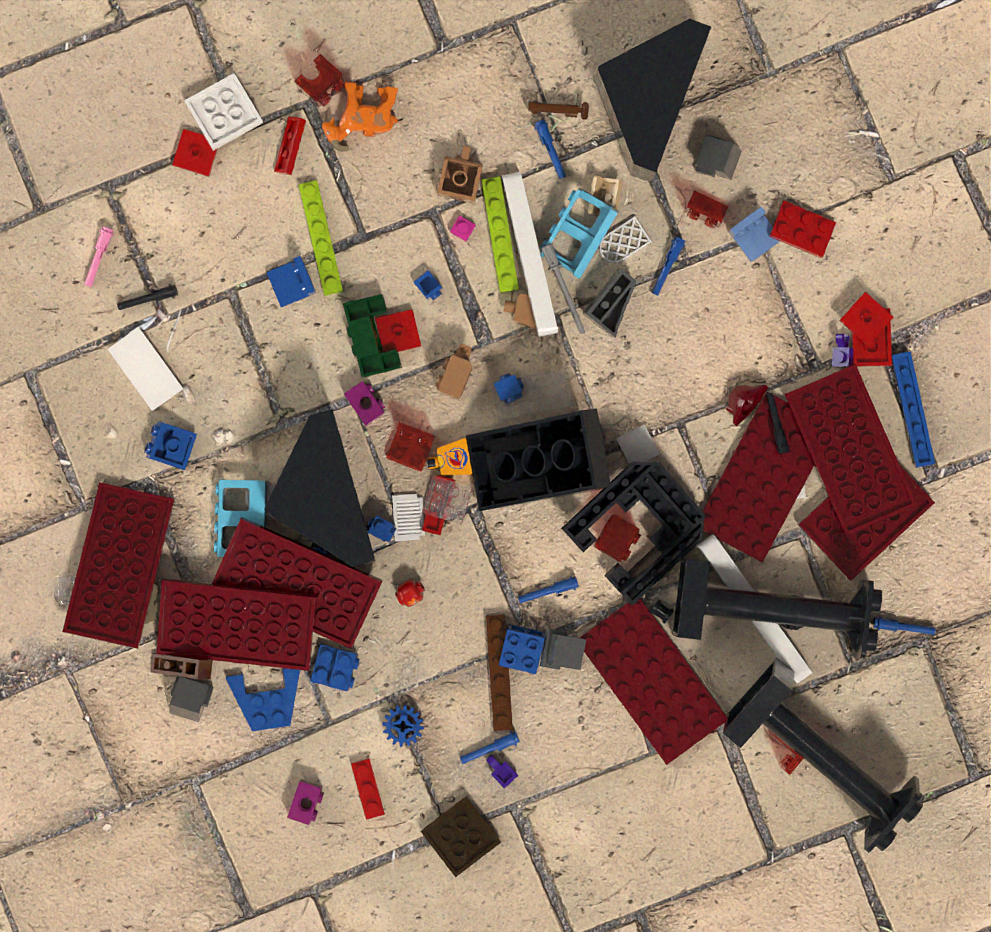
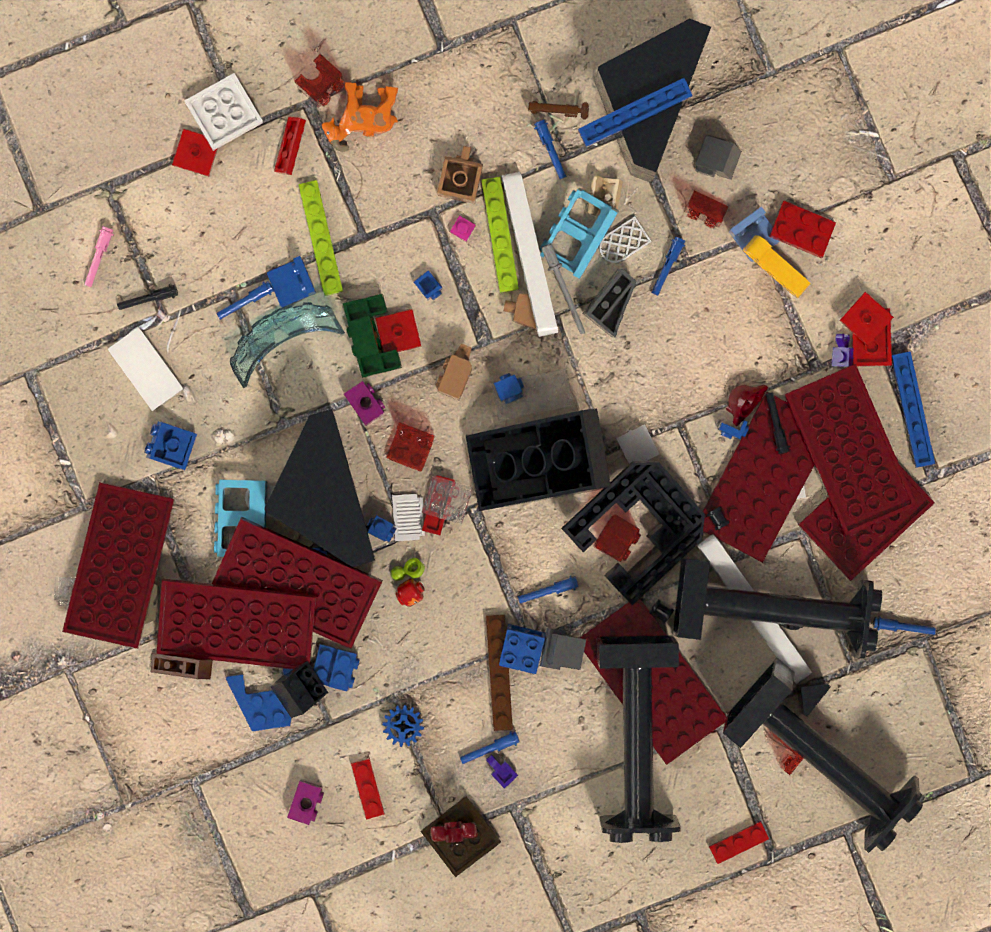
dark grey plate [169,676,214,723] -> none
light orange torso [427,438,472,475] -> none
none -> blue pin [216,281,274,320]
none -> clear light blue windscreen [229,302,345,388]
none -> black slope [270,661,329,718]
none -> lime plate [390,558,425,581]
none -> dark red gear [430,821,477,843]
none -> blue plate [578,78,693,148]
none -> black piece [596,635,681,843]
none -> black bush [706,506,730,531]
none -> red plate [709,821,769,864]
none -> blue bracket [718,420,749,439]
none -> yellow beam [743,235,811,298]
none -> black slope [797,682,831,717]

